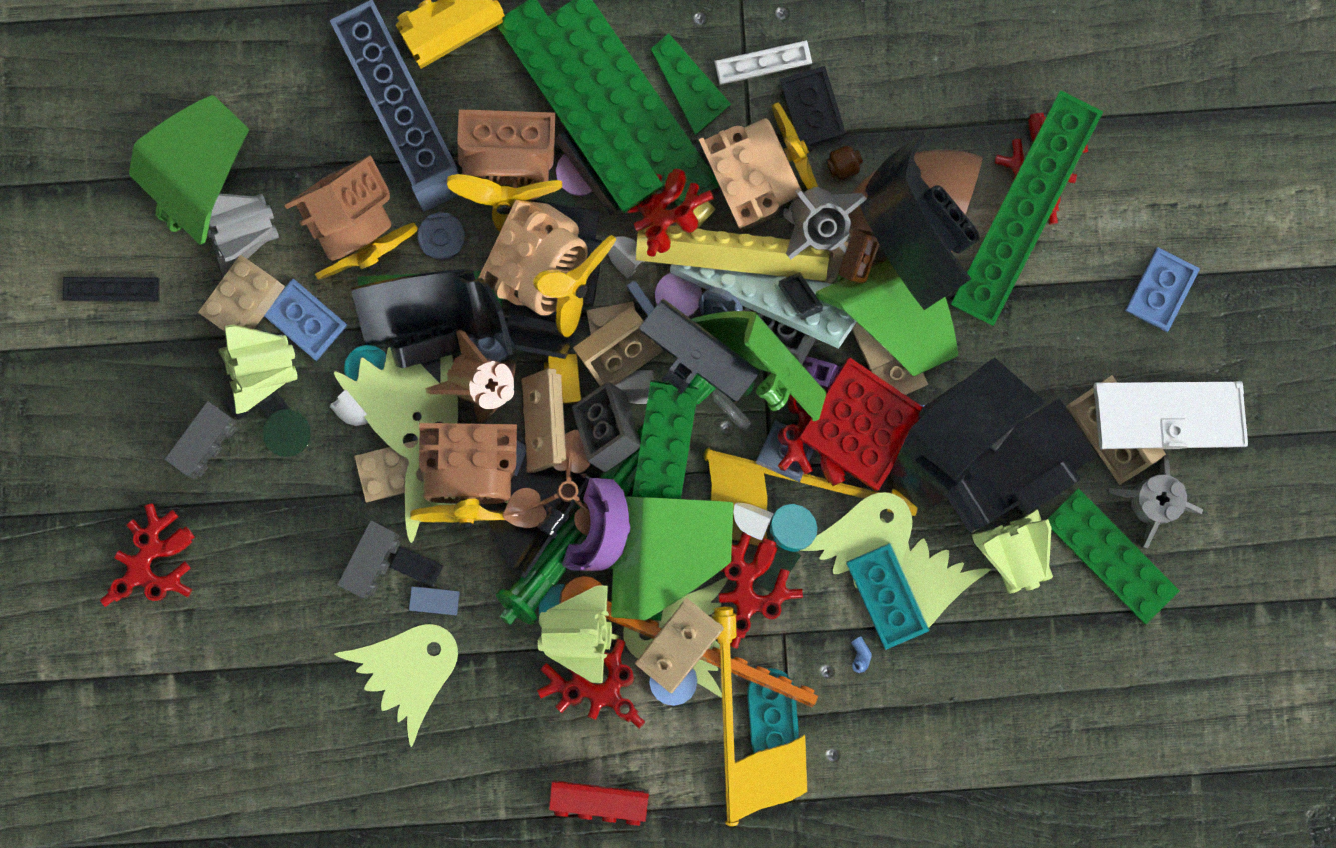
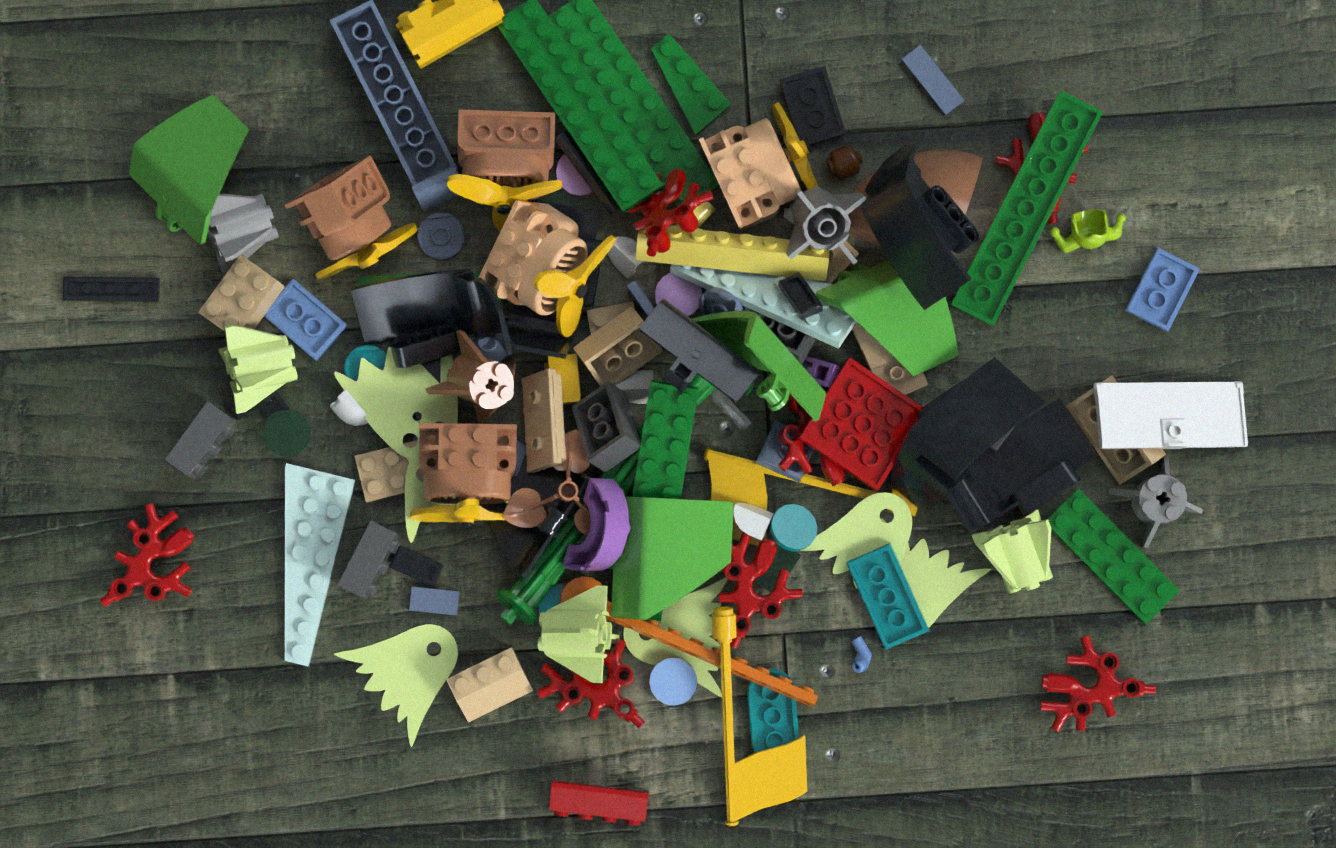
tan container [635,598,724,693] -> none
white tile [714,40,812,85] -> none
reddish brown slope [839,230,879,283] -> none
none -> light aqua wing [285,463,356,666]
none -> tan slope [446,647,533,722]
none -> sand blue tile [901,45,964,116]
none -> red plant [1040,635,1156,732]
none -> lime piece [1049,209,1126,253]

